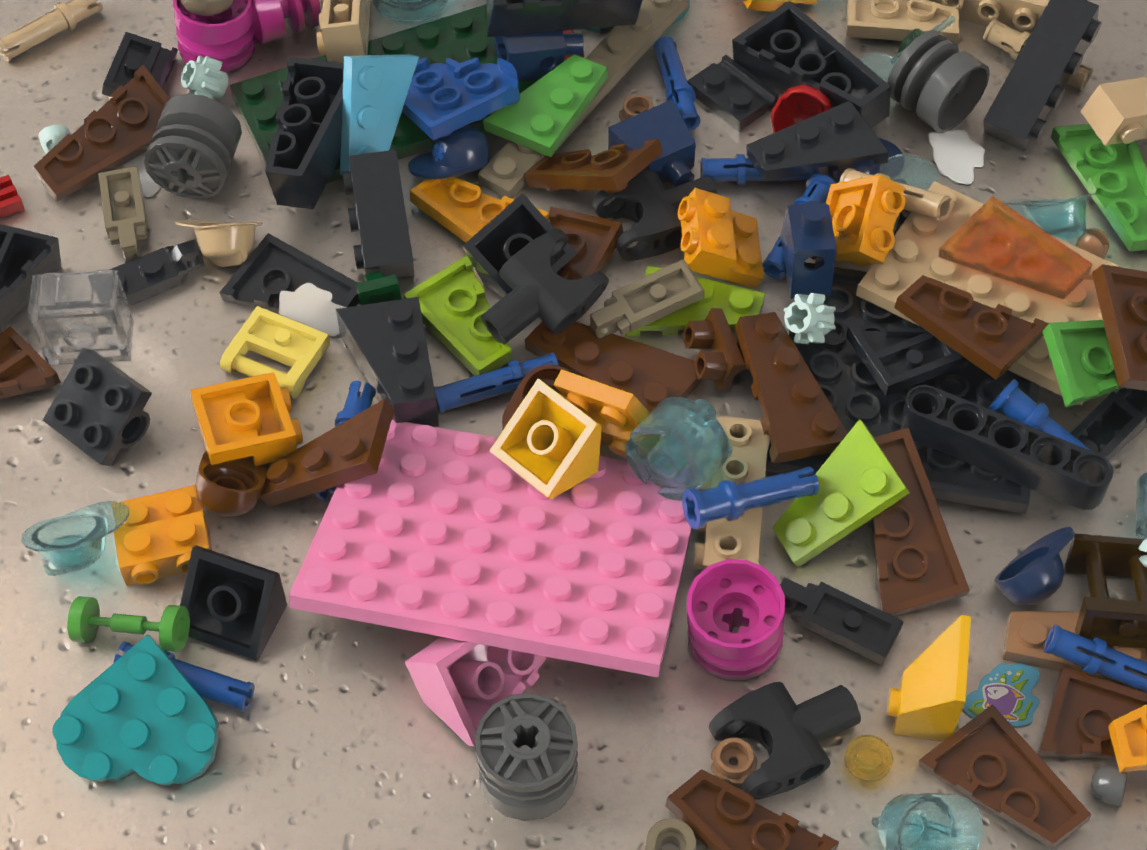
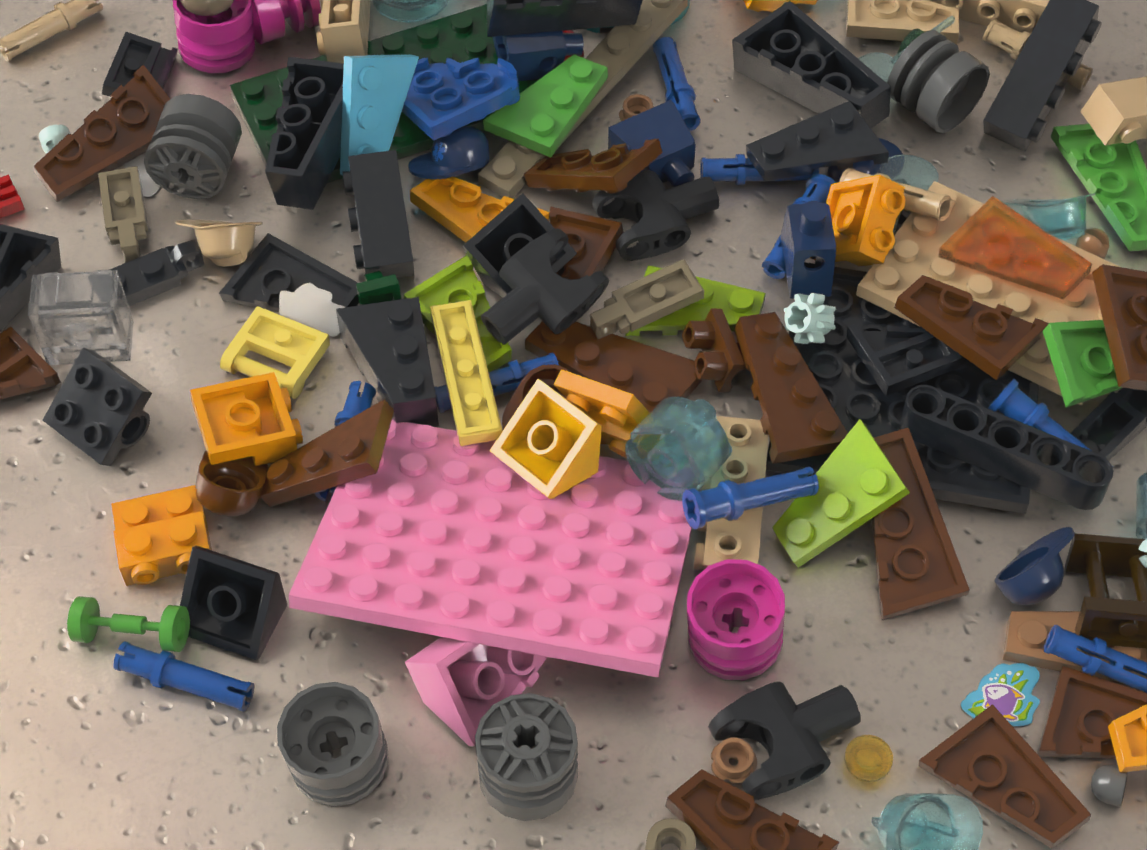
clear light blue piece [21,501,129,576] -> none
teal plate [52,634,219,786] -> none
light aqua gear [181,56,229,99] -> none
light orange plate [678,188,764,289] -> none
black plate [687,55,779,132] -> none
red hair [770,84,832,133] -> none
black hinge [780,577,904,665] -> none
yellow slope [887,615,971,742] -> none
white sticker [928,130,985,185] -> none
none -> dark grey wheel [277,682,388,807]
none -> light yellow tile [430,300,502,446]

